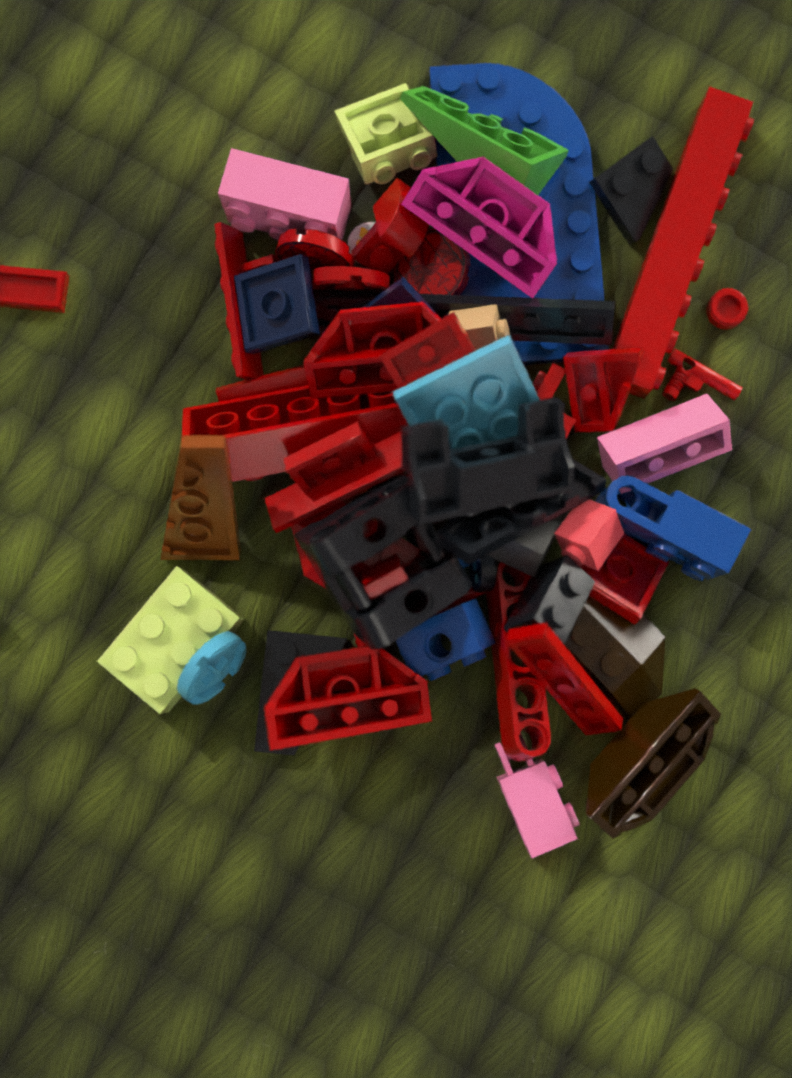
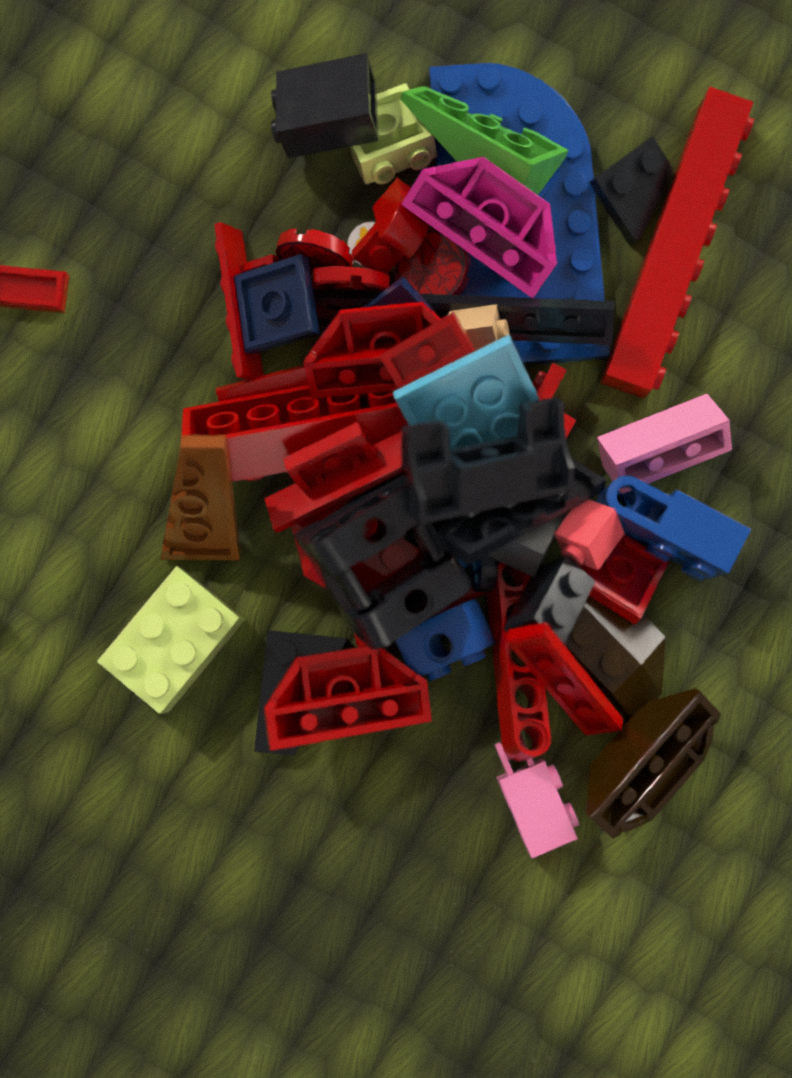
medium azure tile [177,631,247,705] -> none
bright pink brick [218,148,351,240] -> none
red tile [361,553,408,599] -> none
red wing [563,347,644,432] -> none
red hose [662,348,743,401] -> none
red tile [706,288,748,330] -> none
none -> black brick [271,53,379,158]

